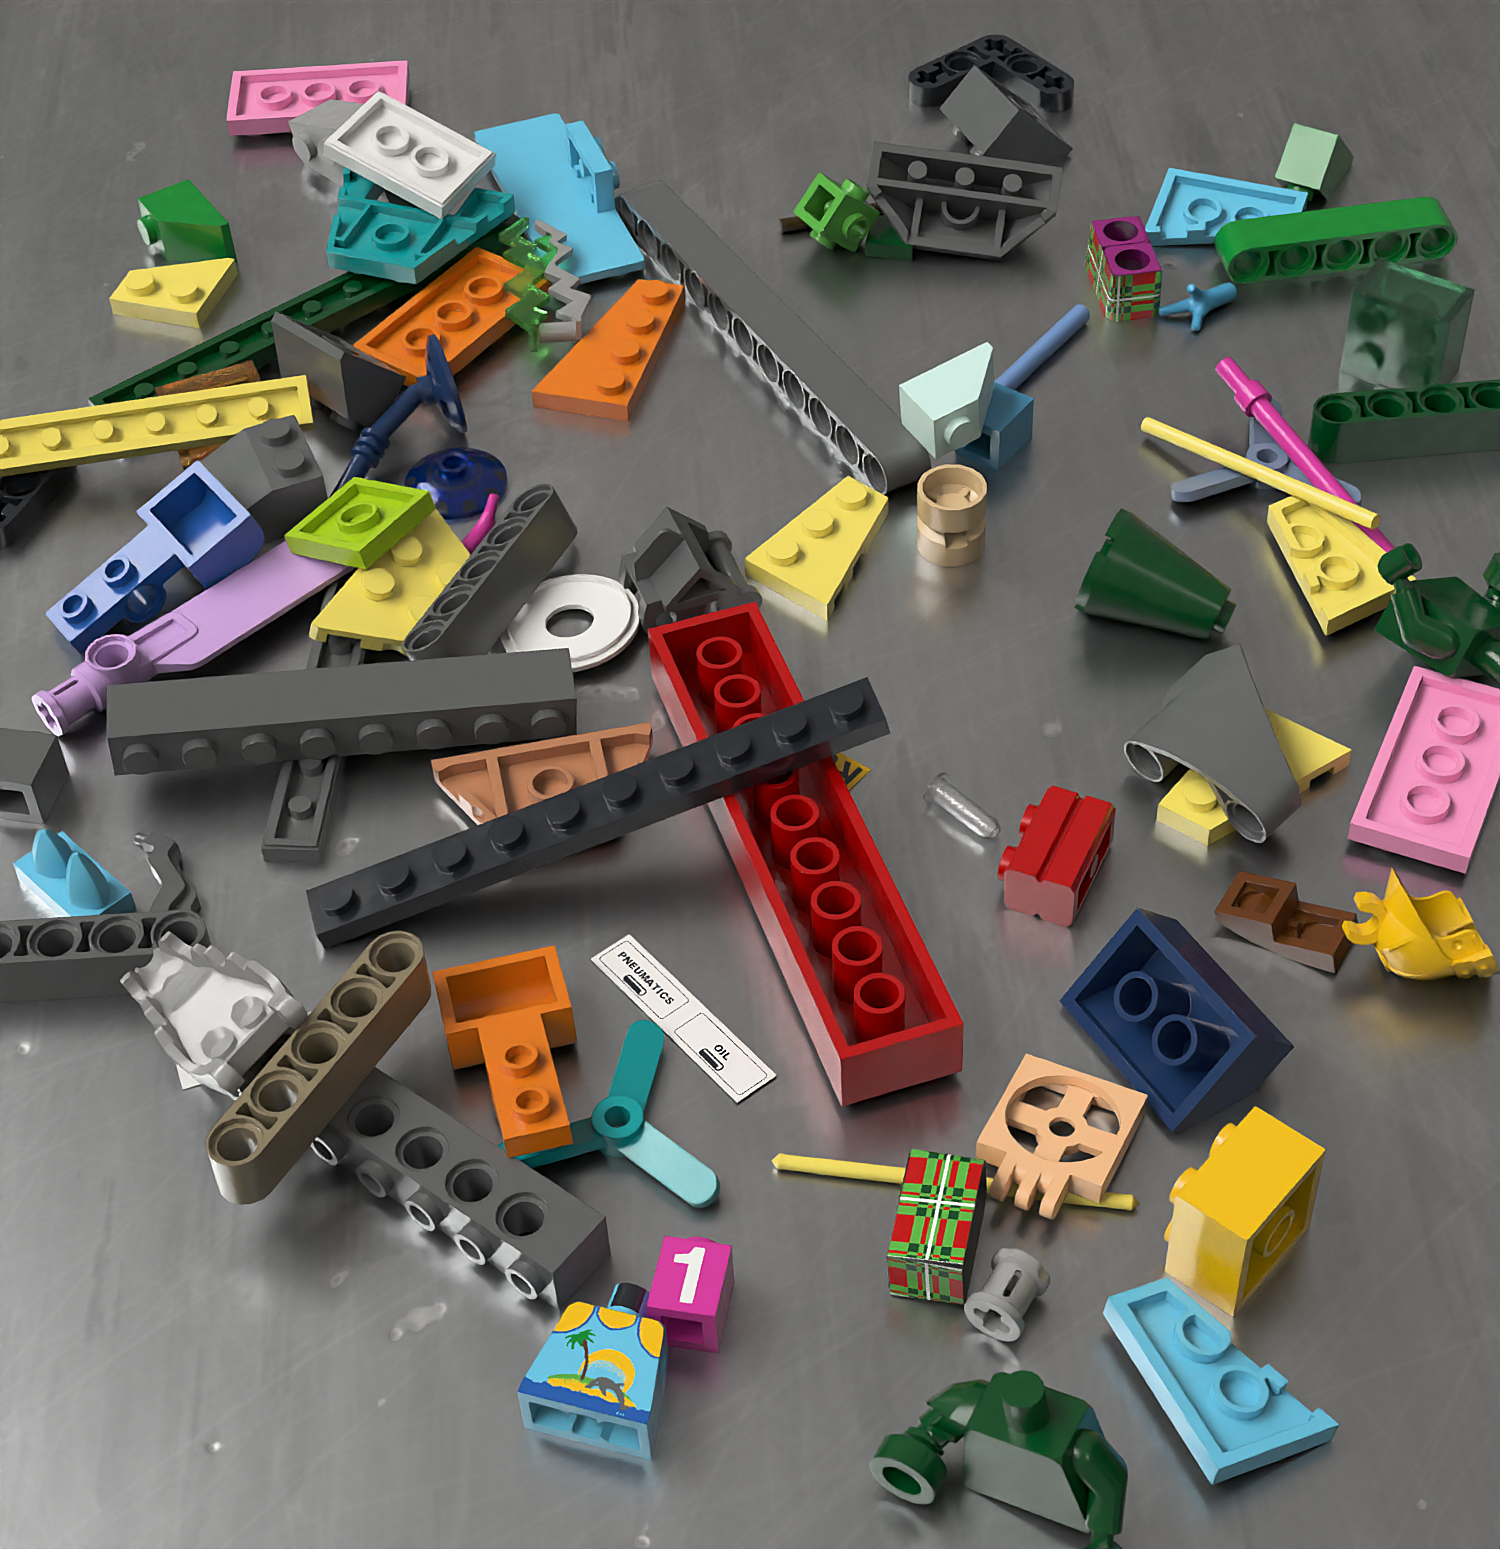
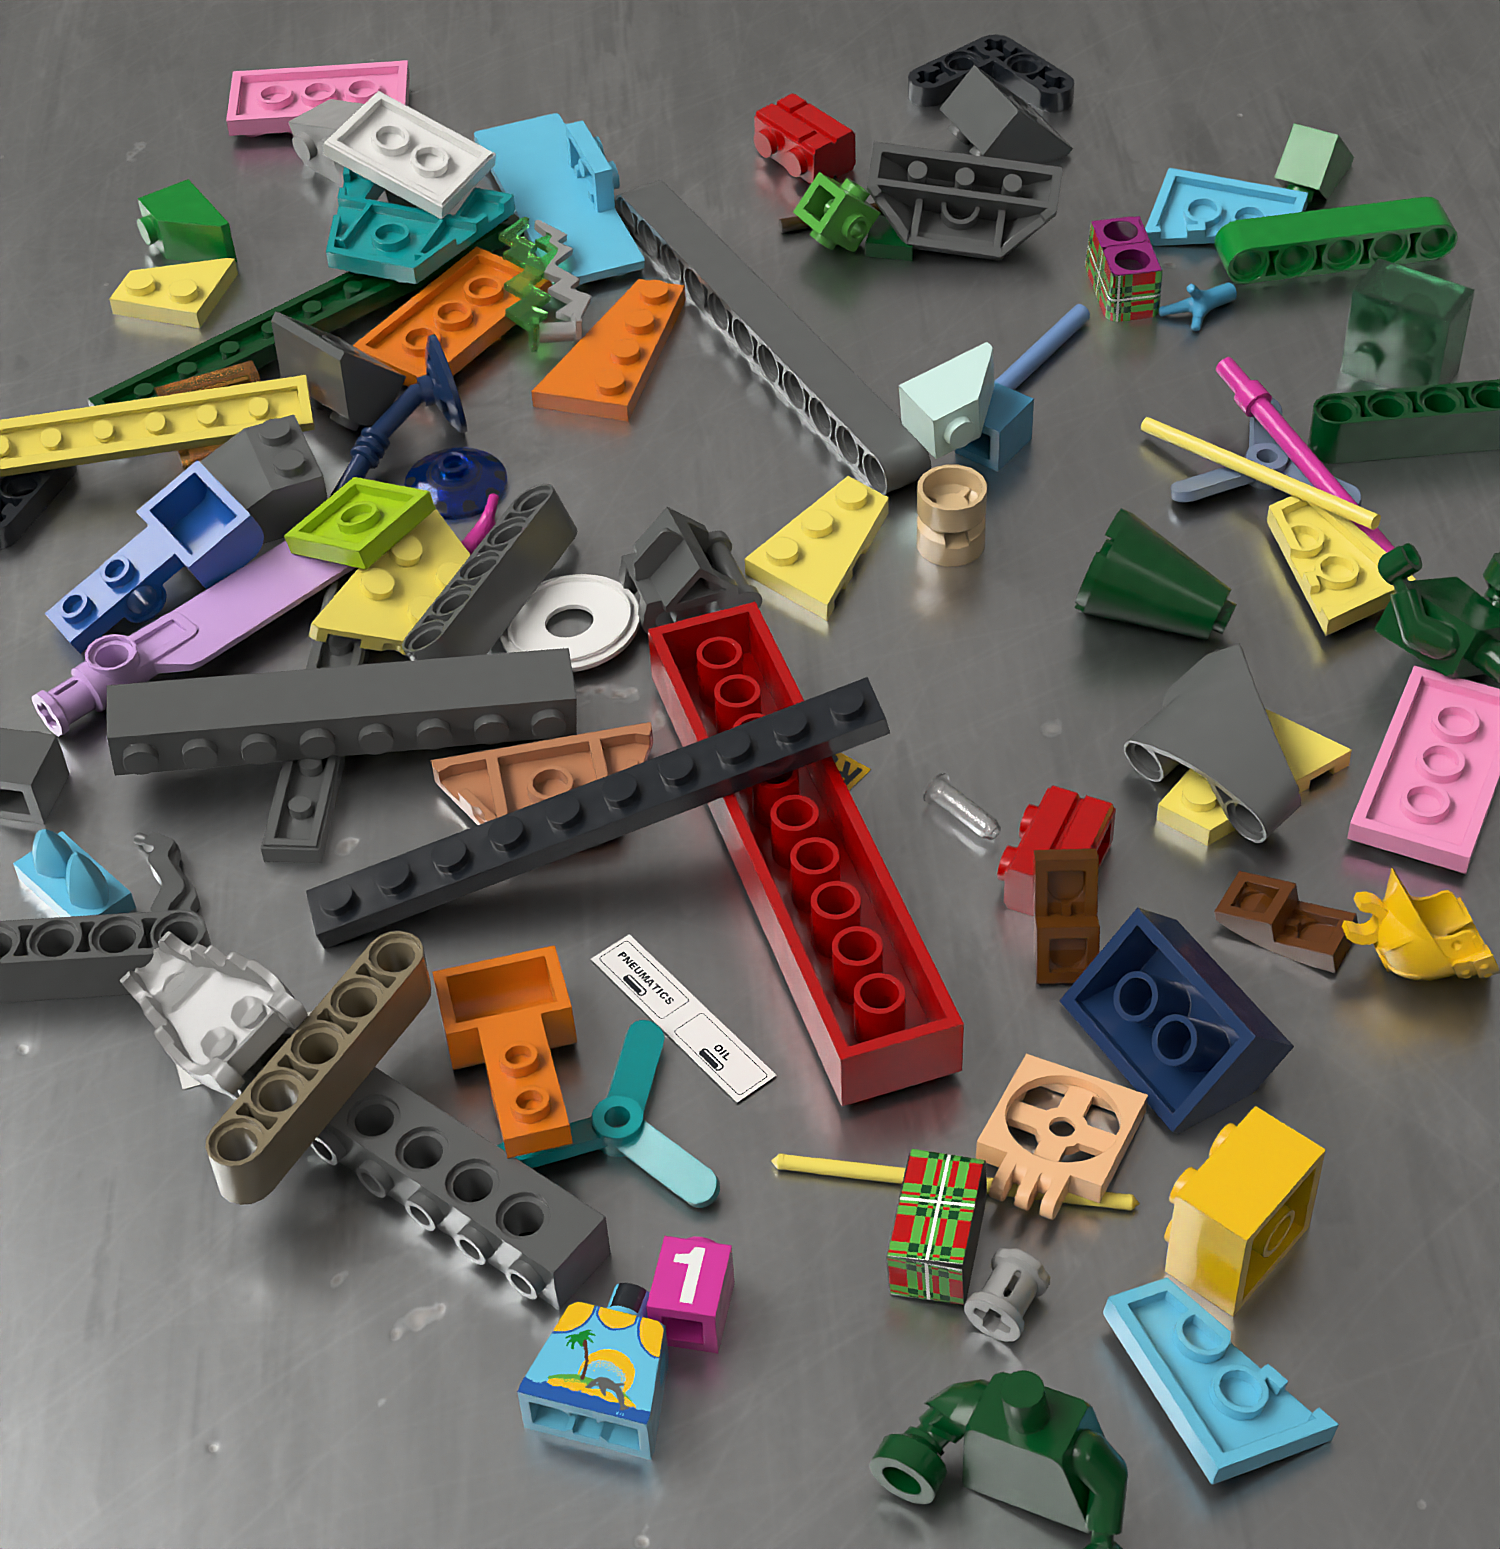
none -> red brick [754,93,856,184]
none -> reddish brown slope [1033,849,1100,984]

